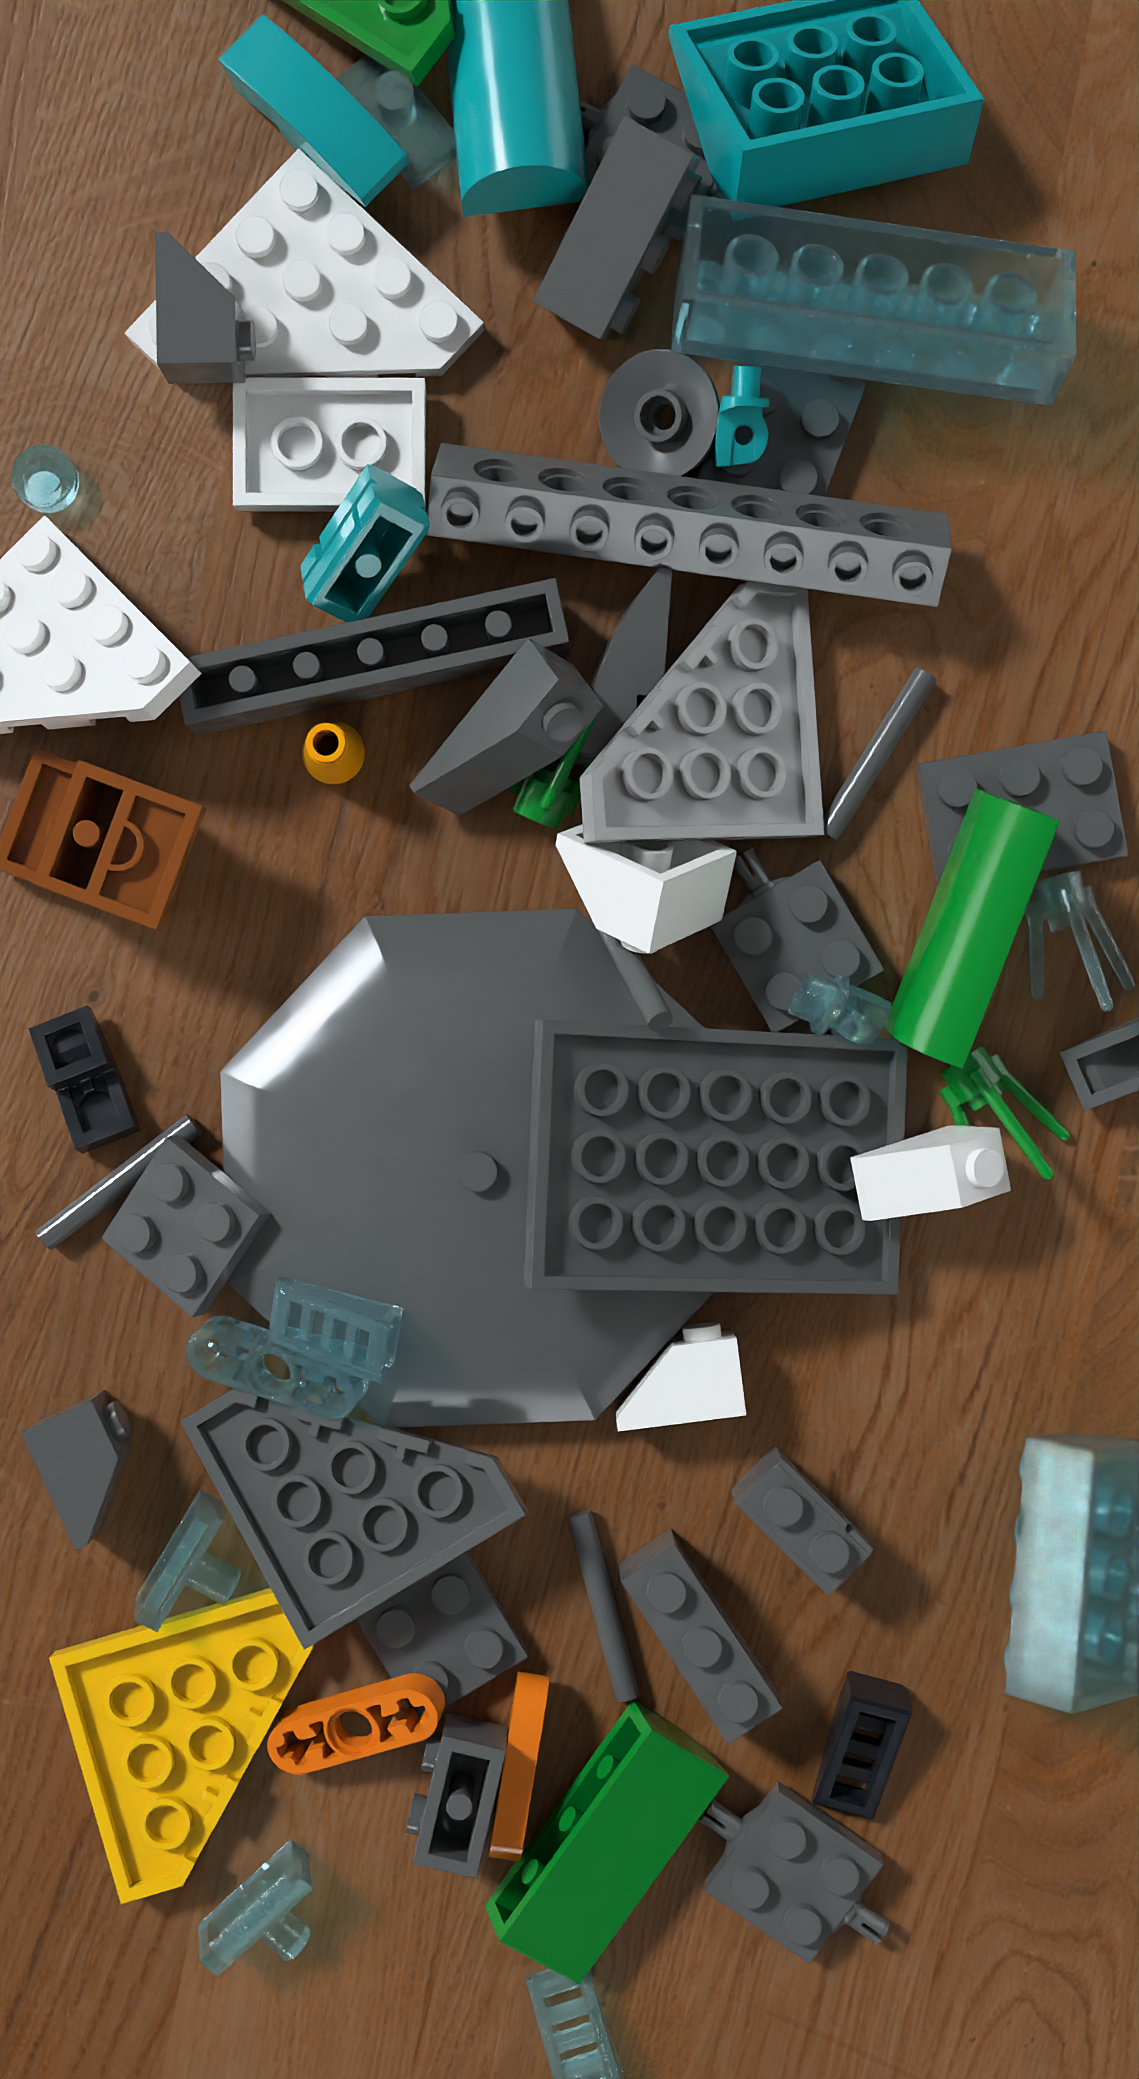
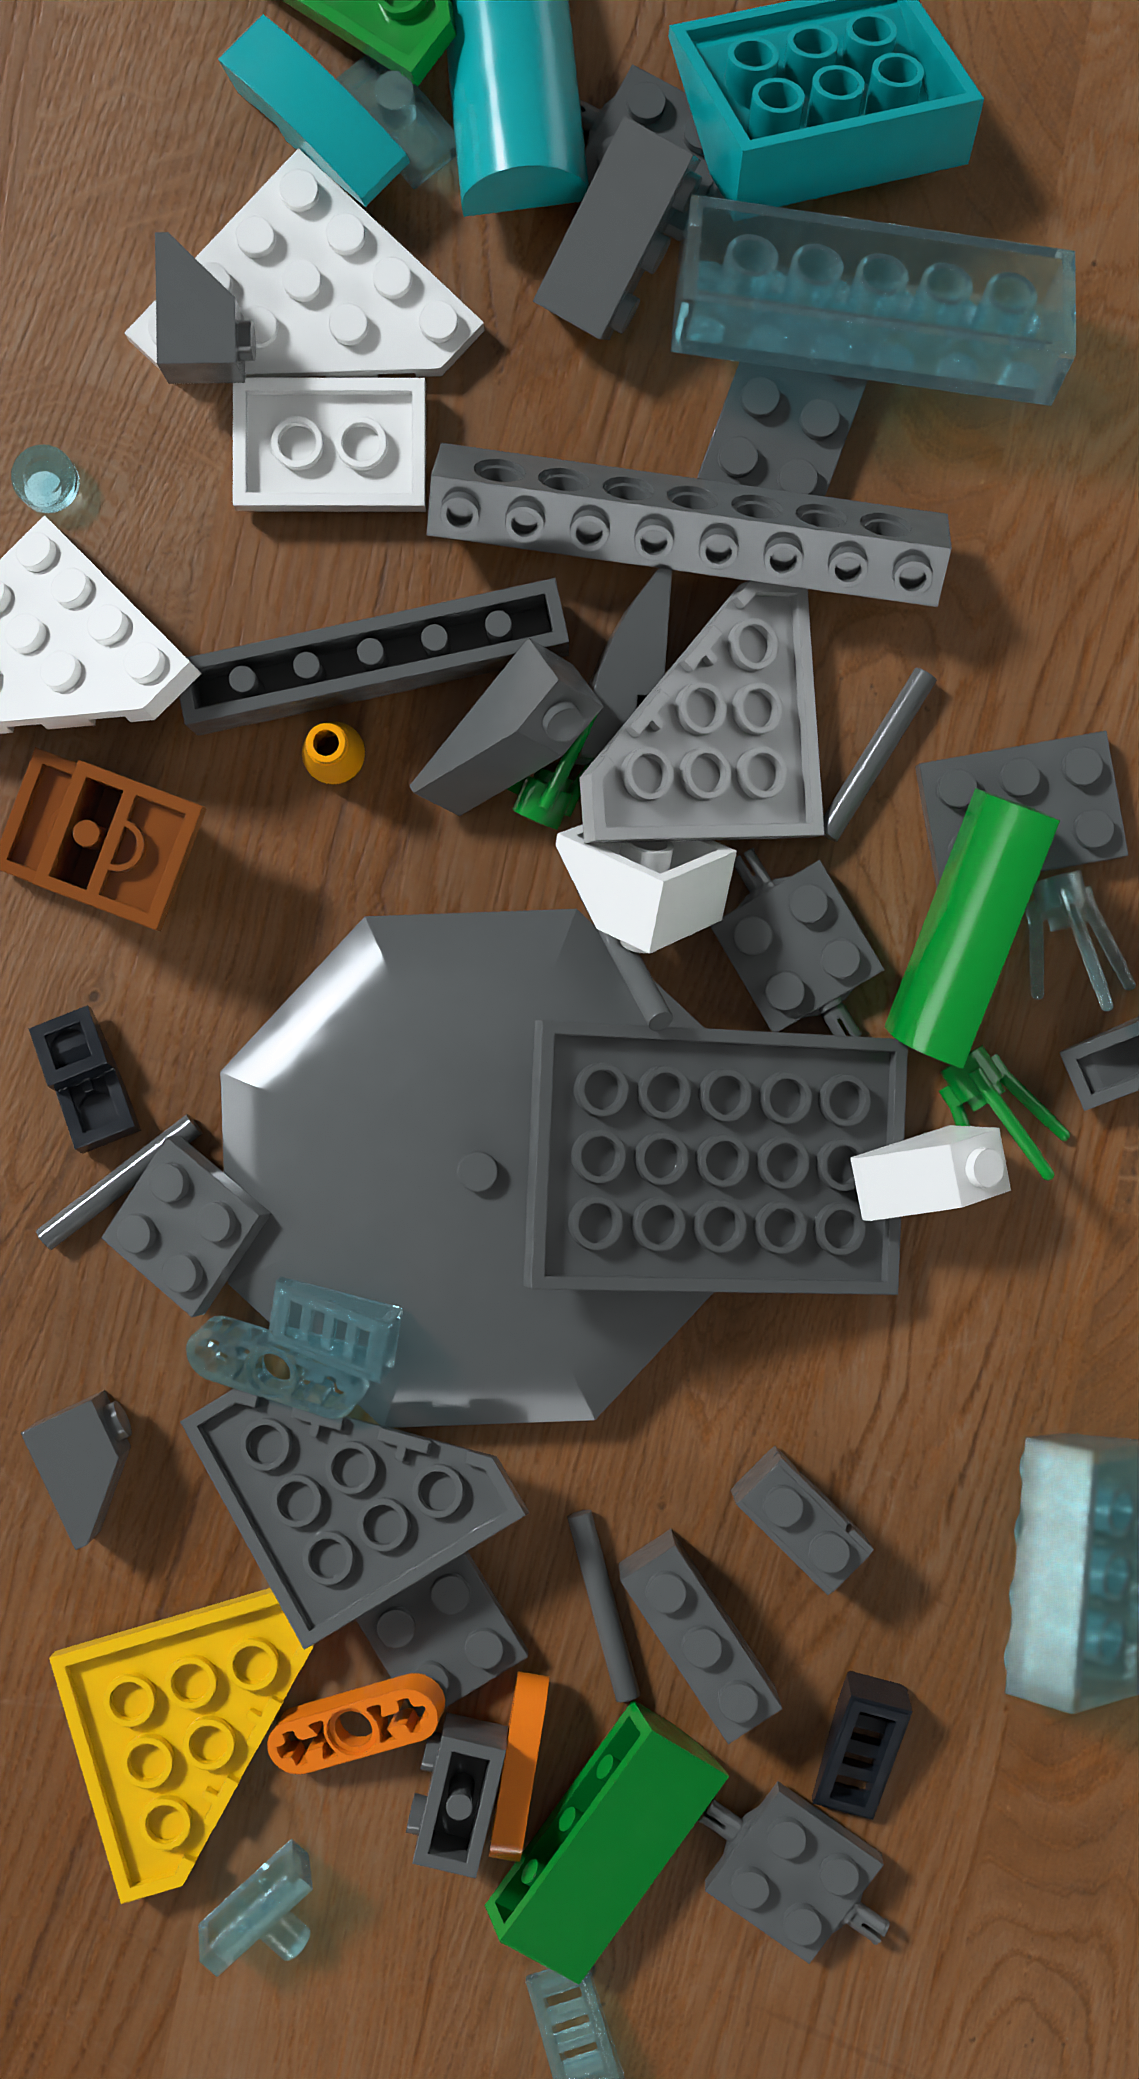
clear light blue tile [134,1490,242,1632] -> none
teal brick [300,464,431,623] -> none
dark grey dish [599,349,720,477] -> none
white slope [615,1322,746,1432] -> none
teal piece [714,365,770,467] -> none
clear light blue piece [788,973,891,1044] -> none

